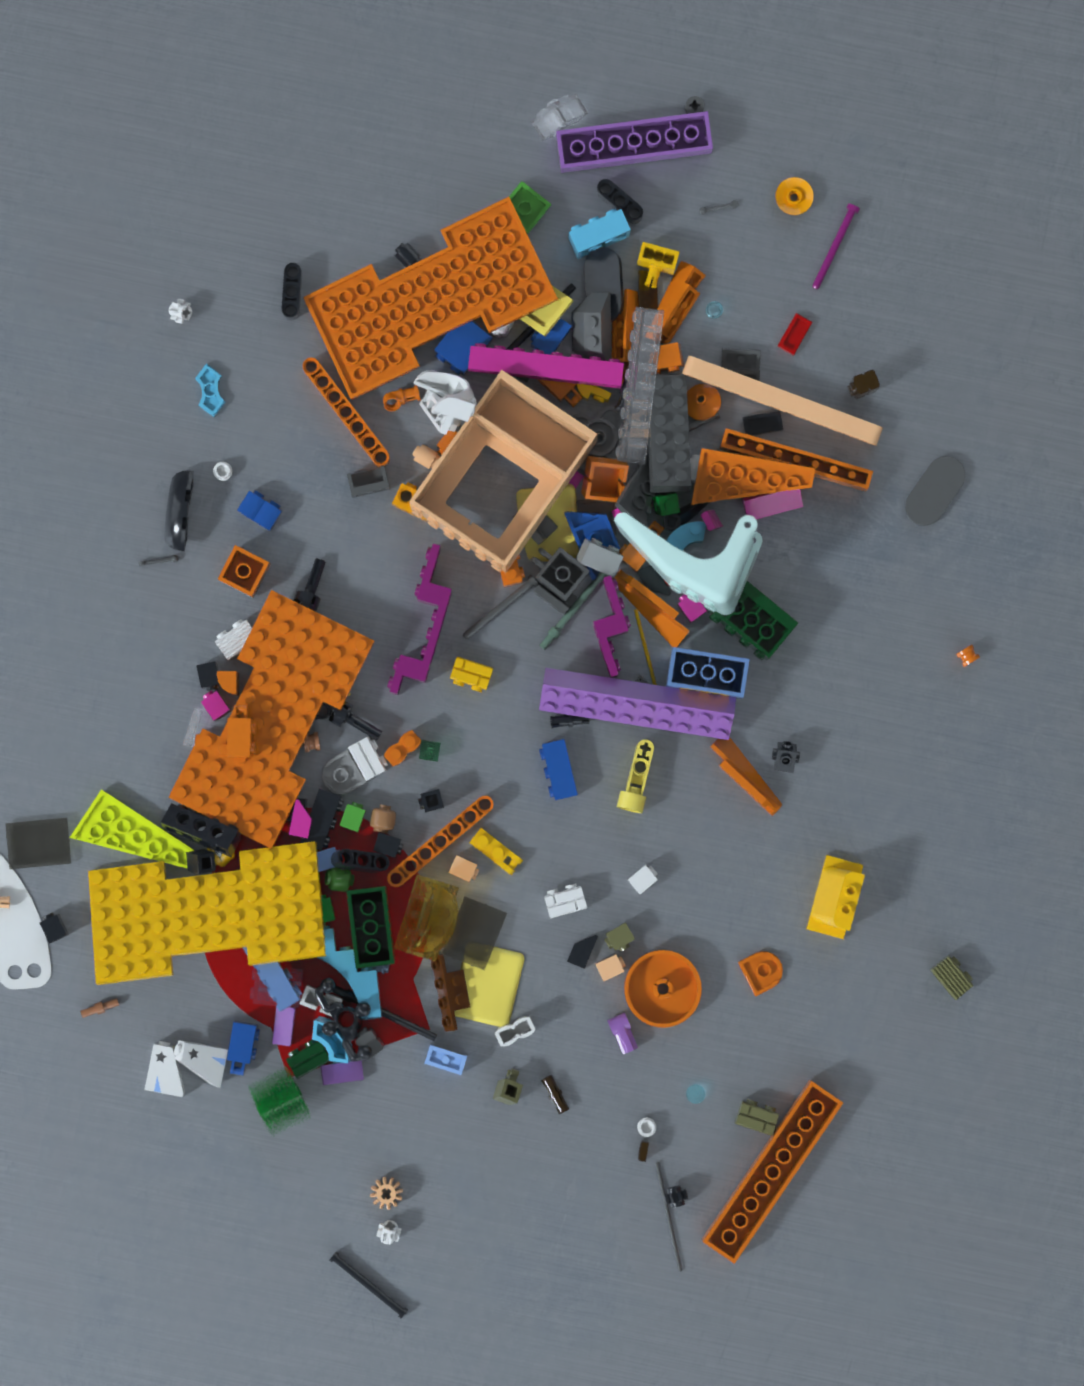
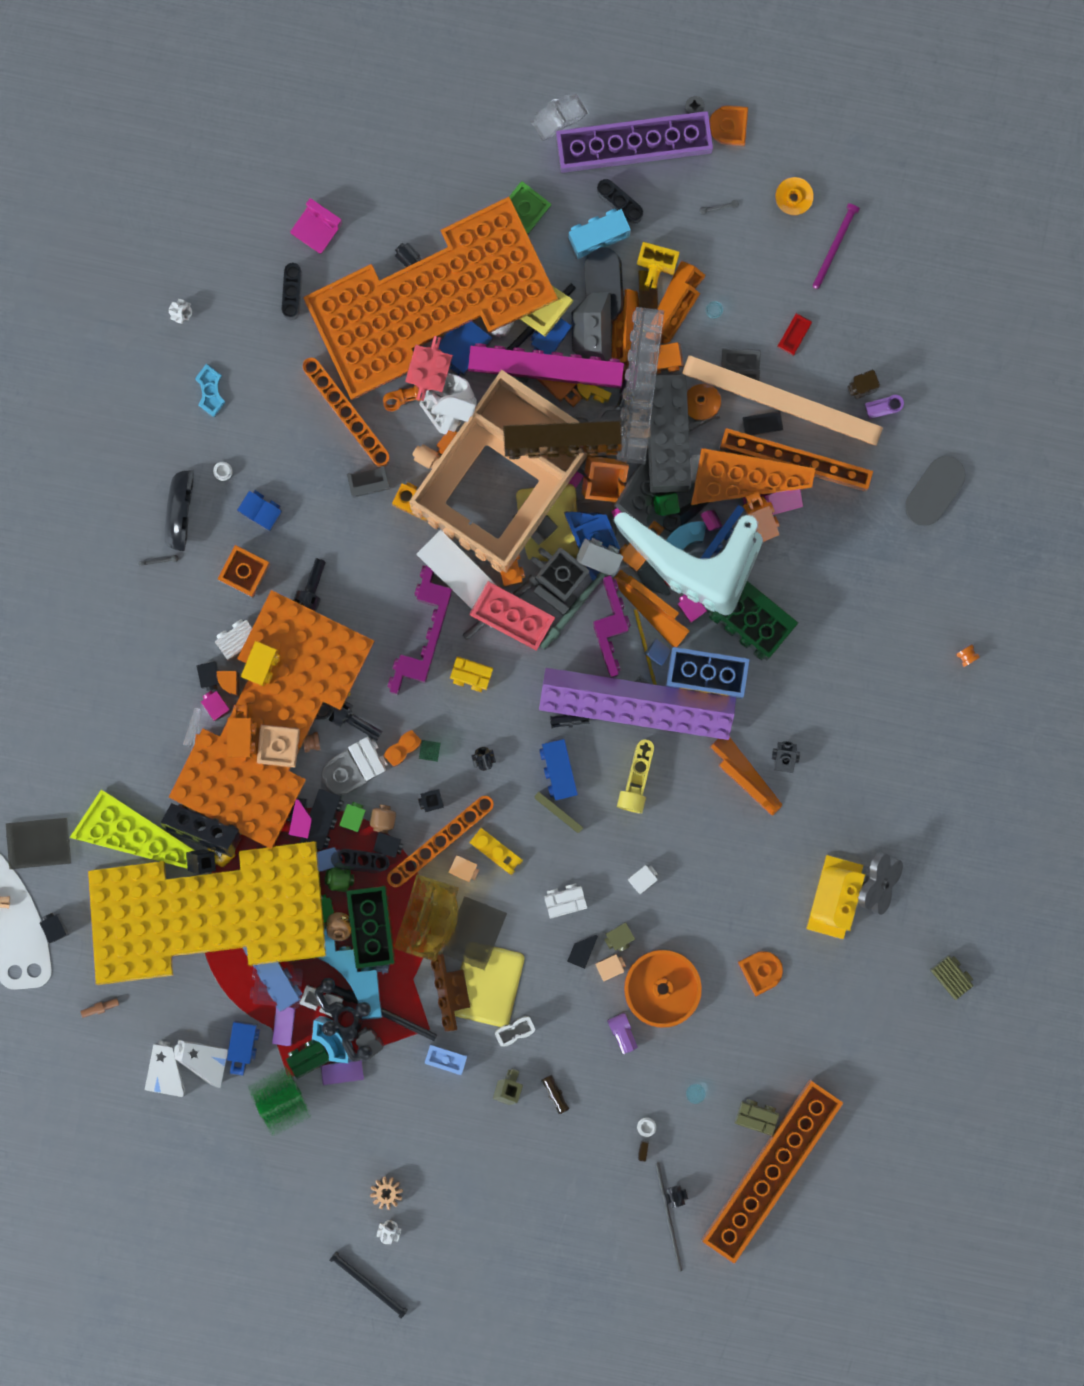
none -> yellow brick [241,641,280,687]
none -> light nougat tile [257,725,300,768]
none -> dark pink bracket [290,198,343,254]
none -> medium nougat head [326,912,351,941]
none -> coral plate [405,336,453,401]
none -> white sticker [416,530,496,628]
none -> coral plate [470,581,555,651]
none -> black gear [471,747,496,771]
none -> dark brown brick [503,421,622,459]
none -> olive tile [534,792,583,833]
none -> medium blue slope [644,639,671,666]
none -> blue wing [700,505,744,559]
none -> orange tile [709,106,748,146]
none -> orange brick [742,491,780,542]
none -> flat silver plant [858,852,903,915]
none -> medium lavender piece [865,395,904,420]

